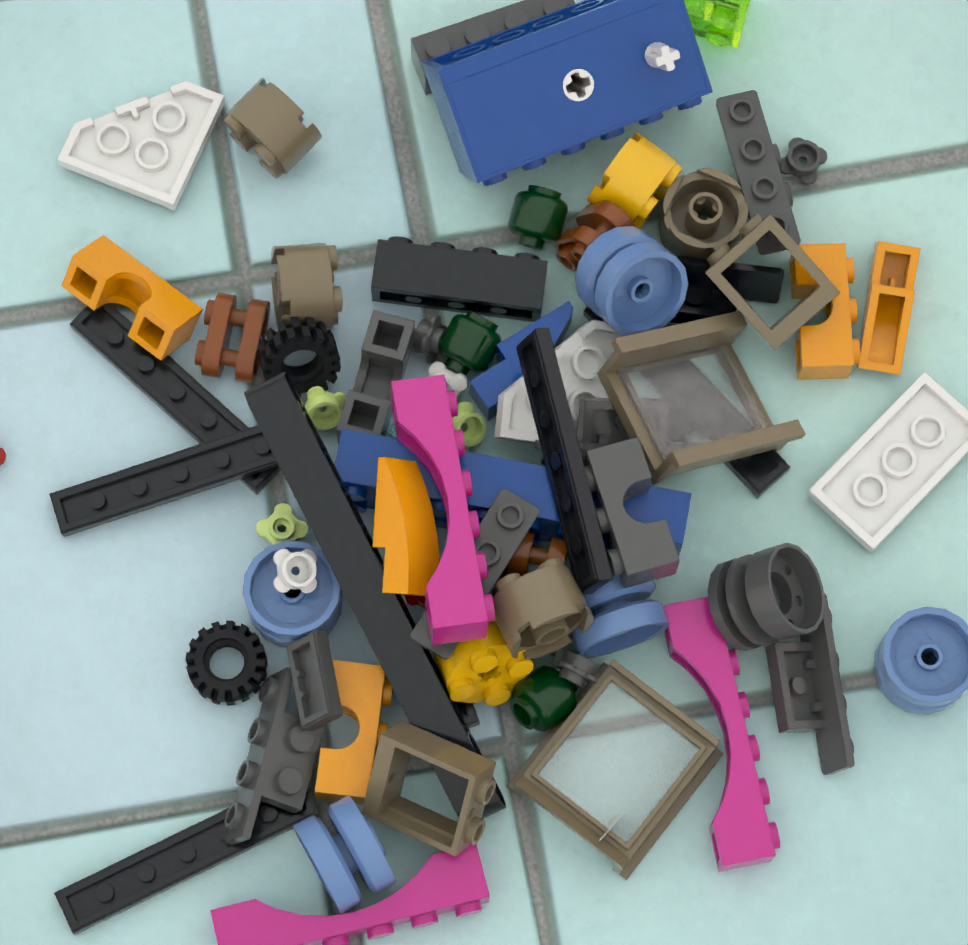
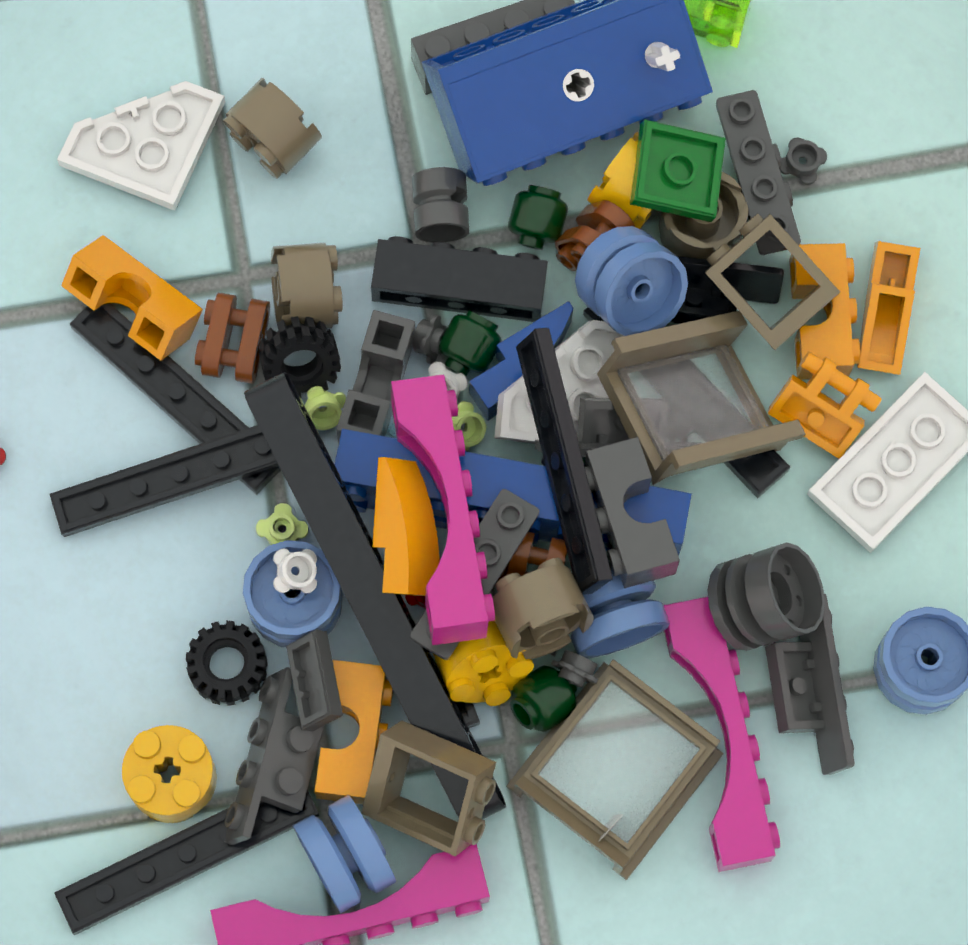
none -> yellow brick [122,725,217,823]
none -> dark grey wheel [412,167,469,242]
none -> green tile [630,120,726,222]
none -> light orange plate [768,352,882,459]

